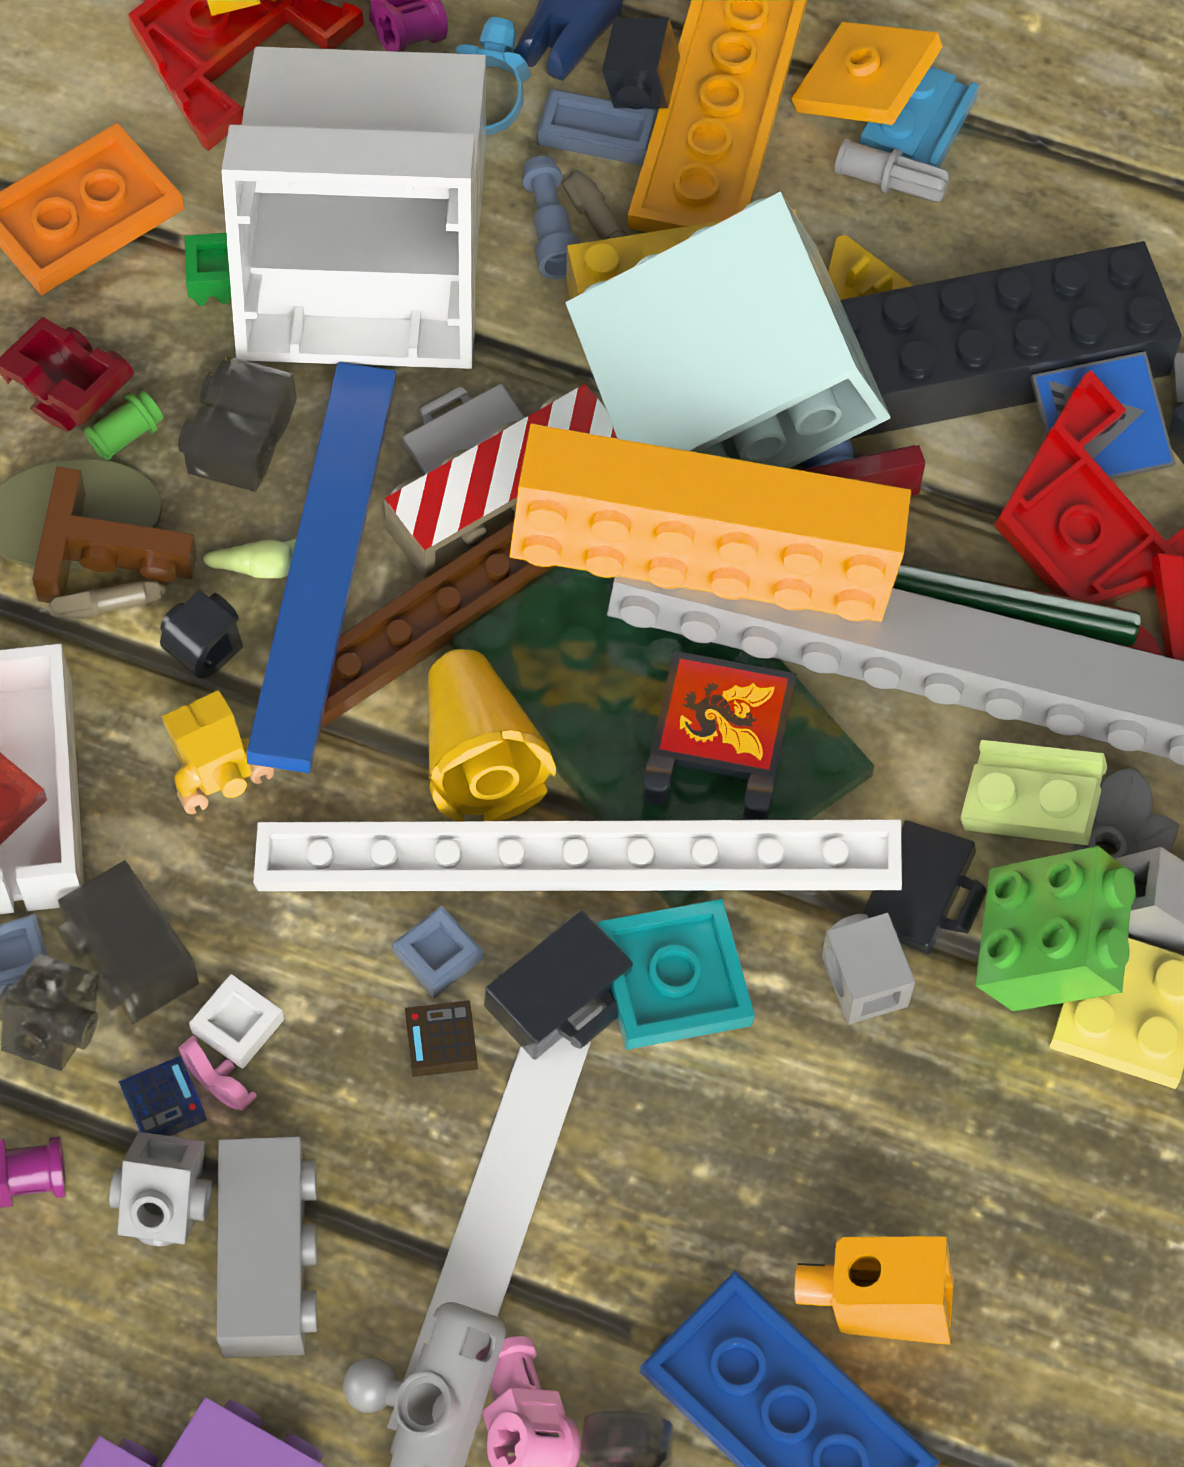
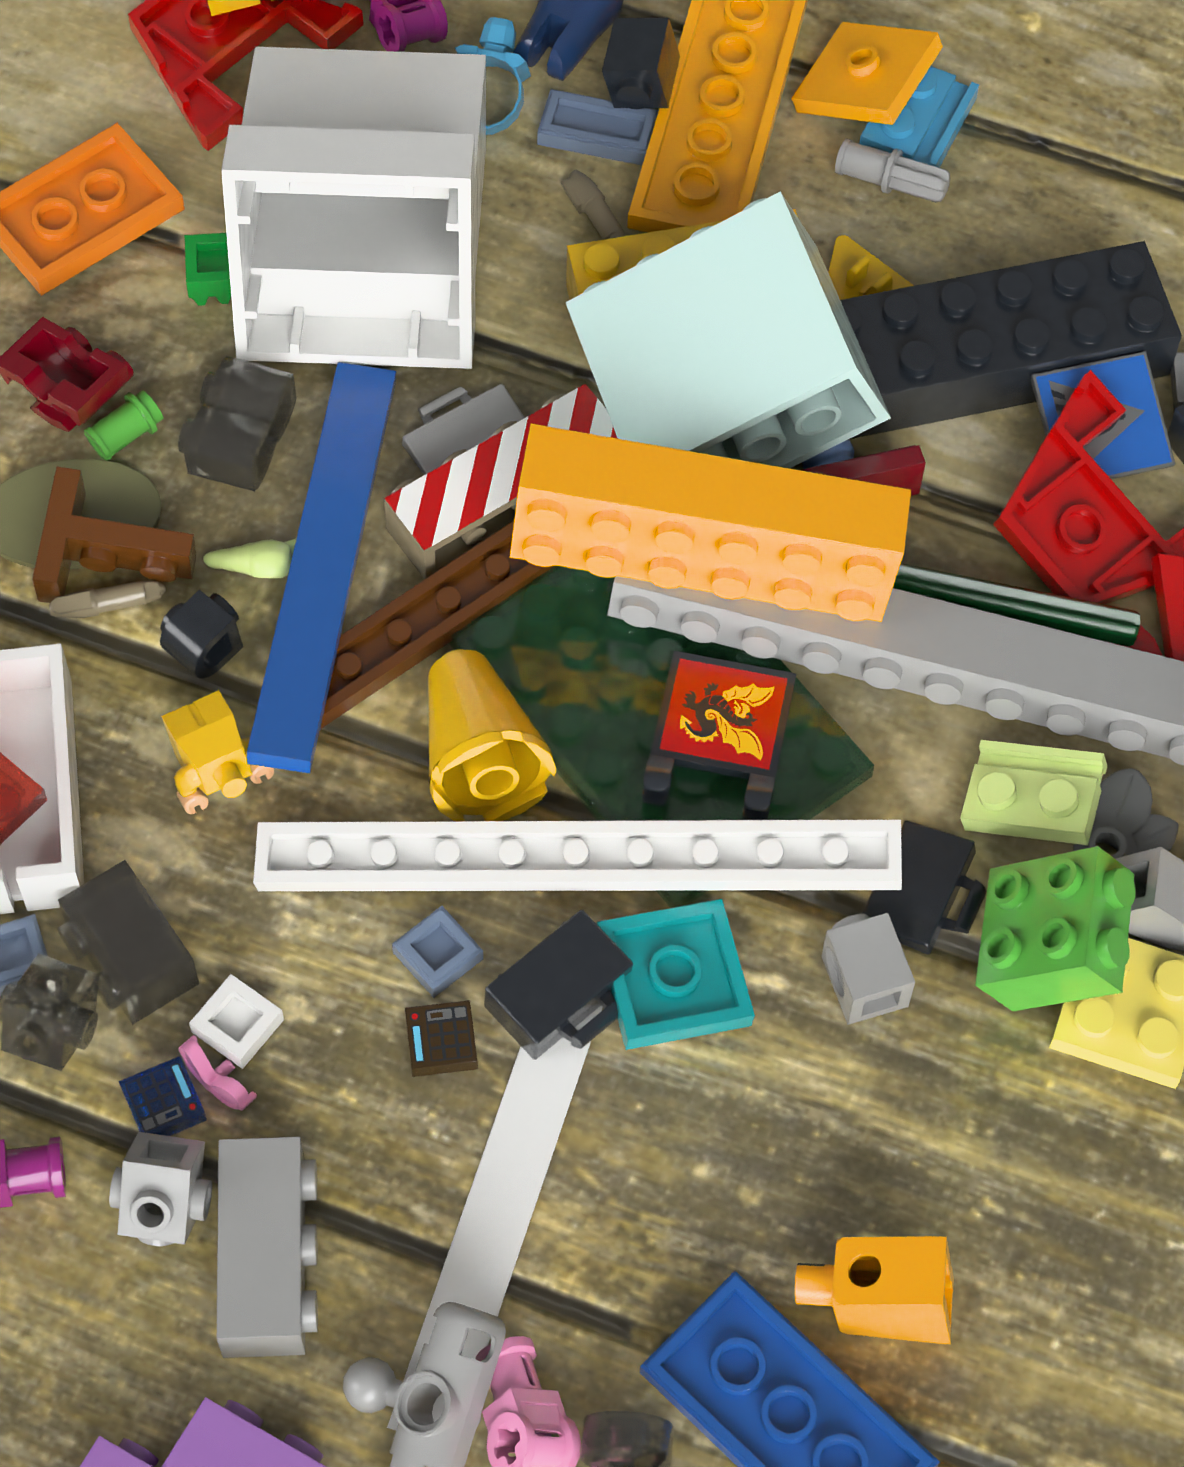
sand blue piece [522,156,580,280] -> none

